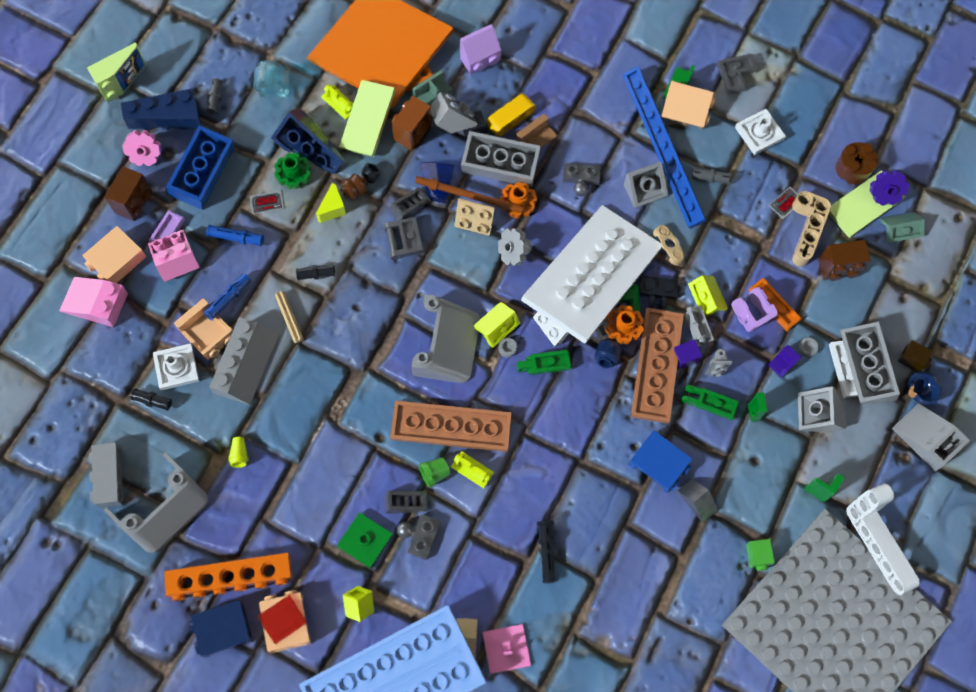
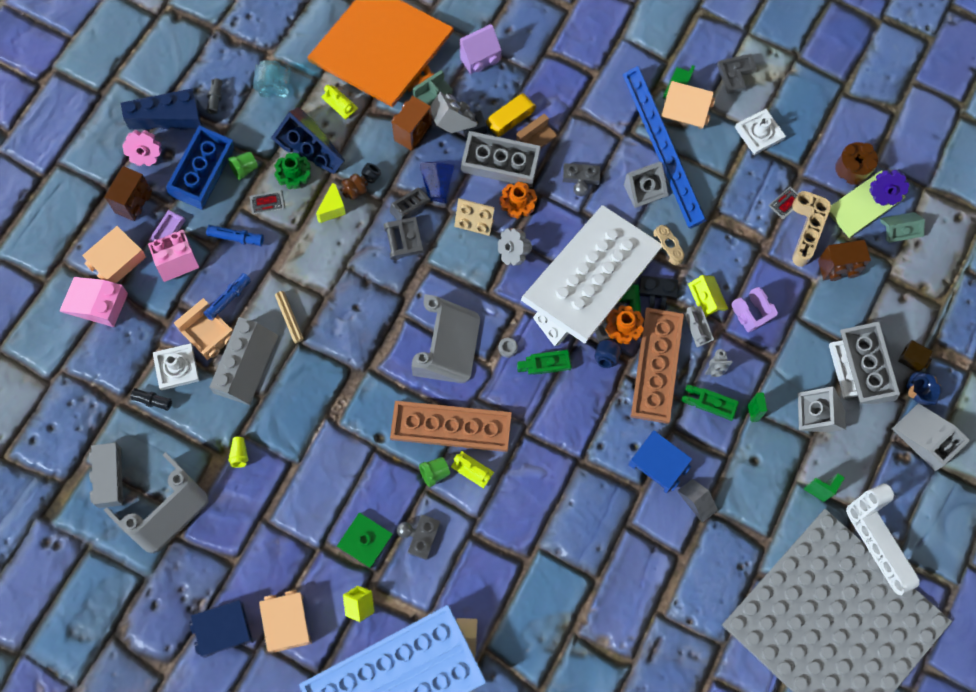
yellowish green slope [87,42,146,102] -> none
orange brick [164,553,293,601] -> none
clear red piece [257,594,307,645] -> none
black pin [296,264,335,280] -> none
yellowish green tile [339,80,396,157] -> none
flat silver slope [385,491,427,514] -> none
dark orange bar [415,176,524,213] -> none
neon yellow panel [474,302,521,348] -> none
bright pink piece [482,624,531,674] -> none
black pin [536,520,556,583] -> none
dark purple panel [674,339,703,370] -> none
dark grey pin [692,167,731,184] -> none
bright green brick [746,539,774,571] -> none
orange tile [748,277,802,332] -> none
dark purple panel [768,344,802,378] -> none
light grey tile [798,337,819,357] -> none
none -> bright green piece [228,152,258,180]

